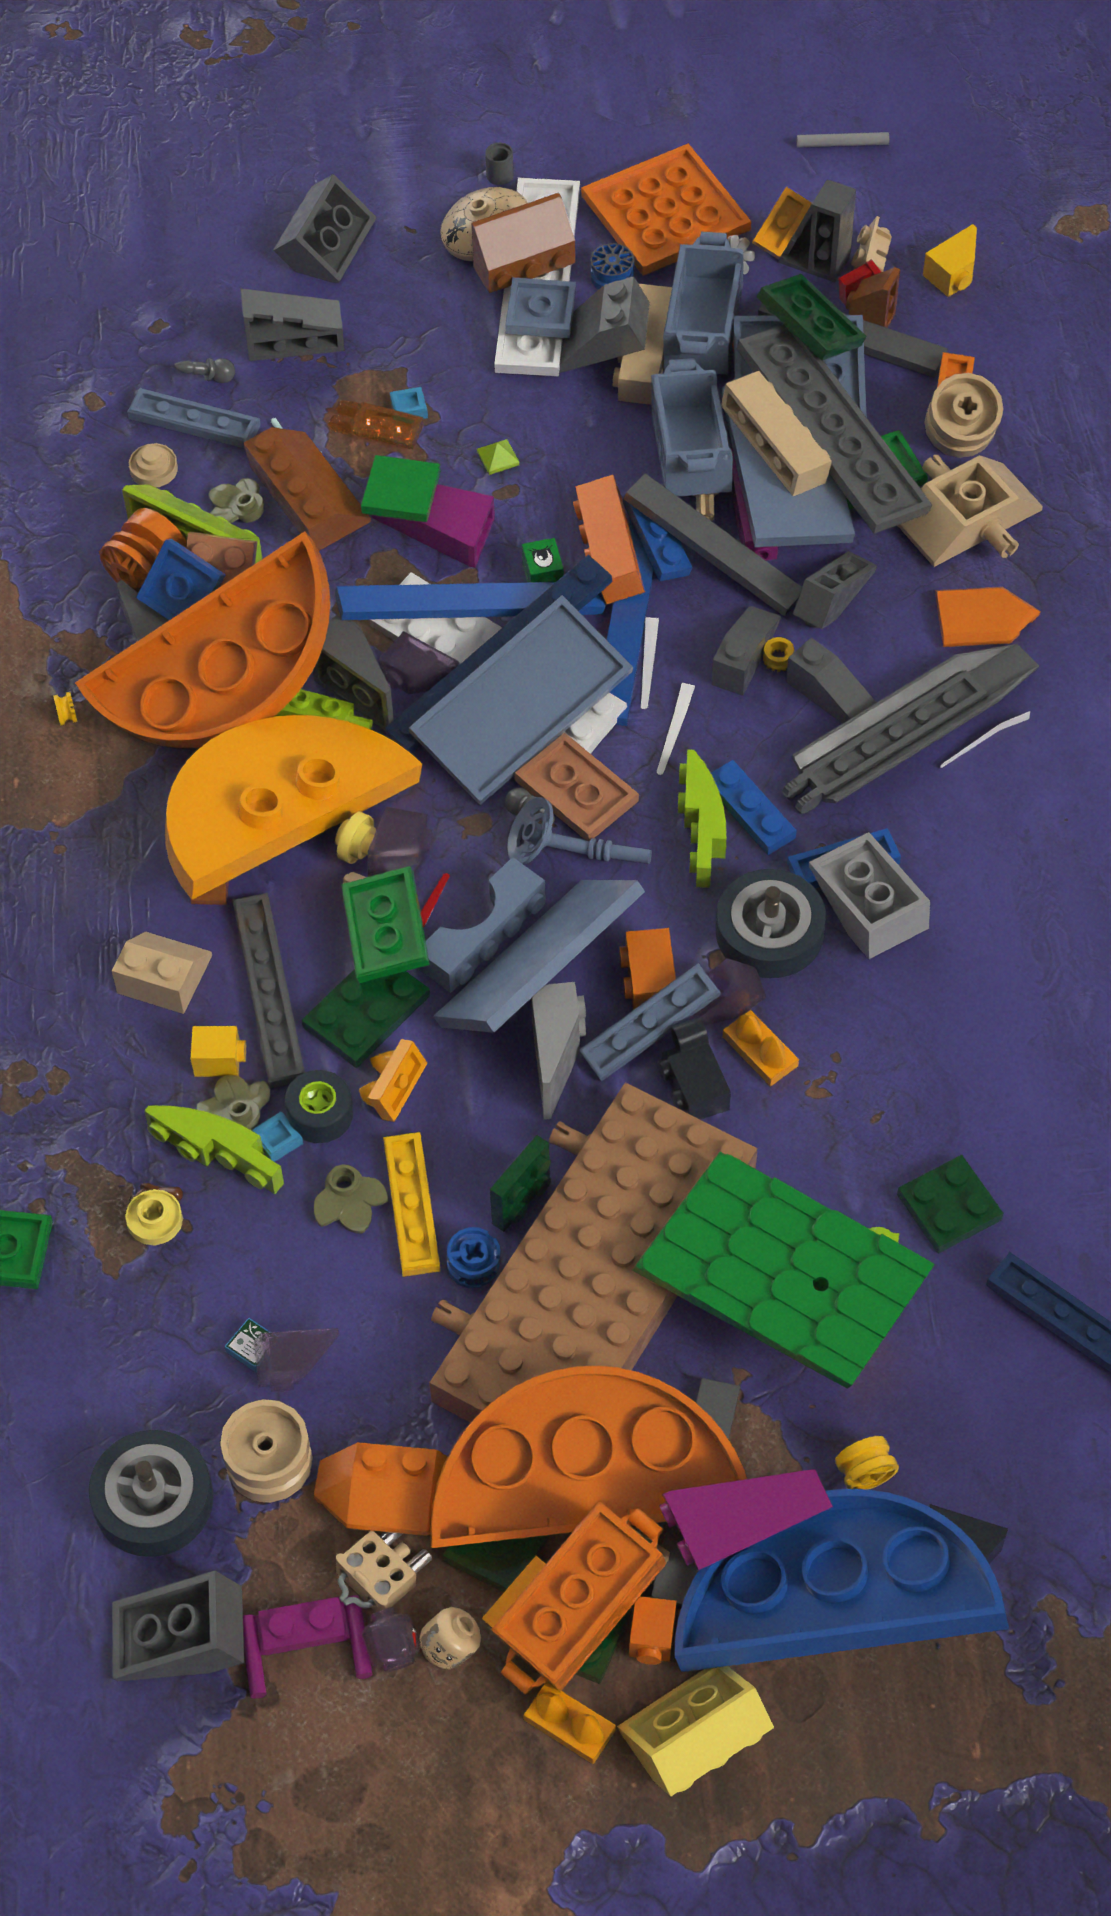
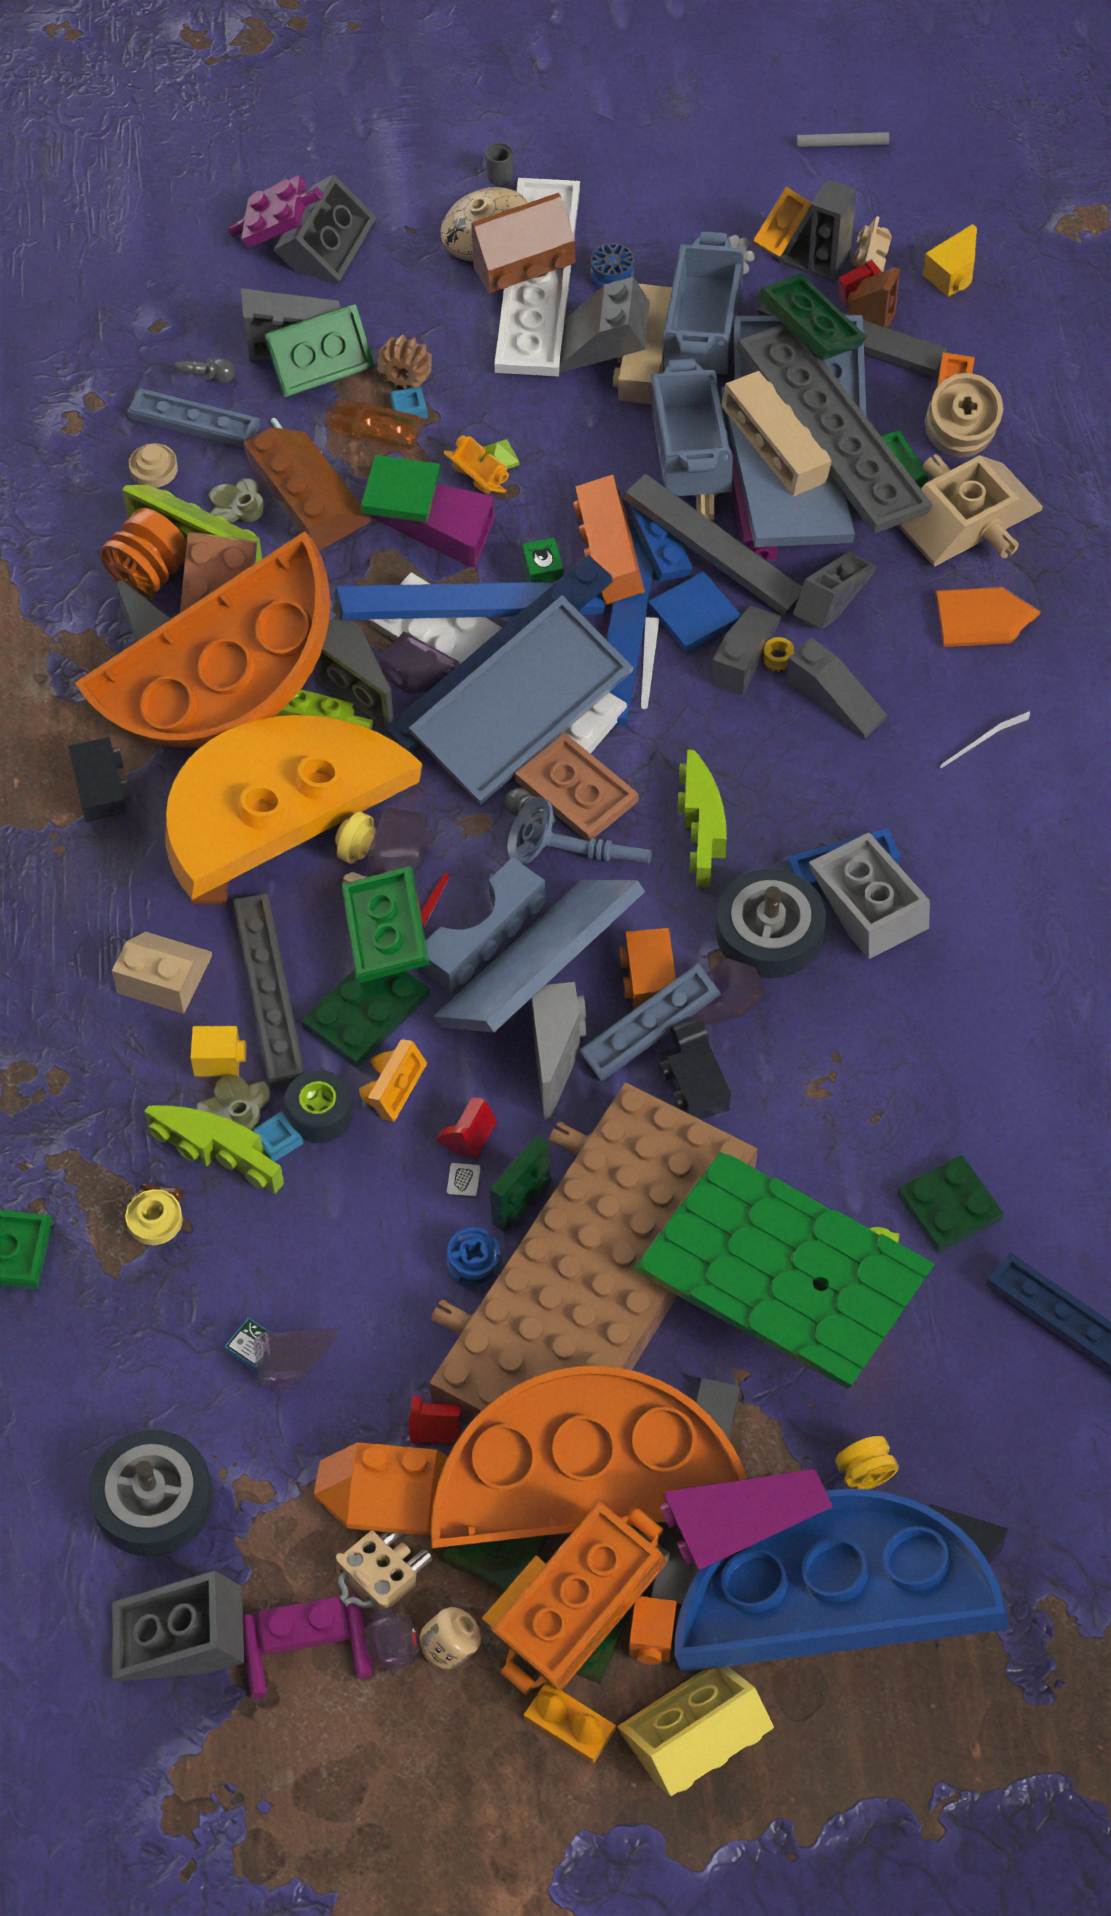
yellow bush [53,692,77,726] -> none
blue plate [136,539,226,620] -> none
tan wheel [220,1399,313,1503] -> none
olive plate [314,1164,388,1234] -> none
yellow tile [383,1132,441,1277] -> none
sand blue plate [505,277,576,338] -> none
orange plate [581,143,751,276] -> none
white sticker [657,683,695,775] -> none
blue plate [711,760,797,855] -> none
light orange tile [722,1010,799,1087] -> none
dark grey hinge [782,644,1039,814] -> none
none -> black hinge [68,737,131,822]
none -> magenta plate [227,175,323,248]
none -> tile [264,304,375,397]
none -> medium nougat gear [377,334,432,389]
none -> red tile [409,1395,461,1444]
none -> red tile [435,1097,497,1159]
none -> light orange hinge [444,435,509,494]
none -> white sticker [447,1163,480,1196]
none -> blue tile [648,572,742,653]

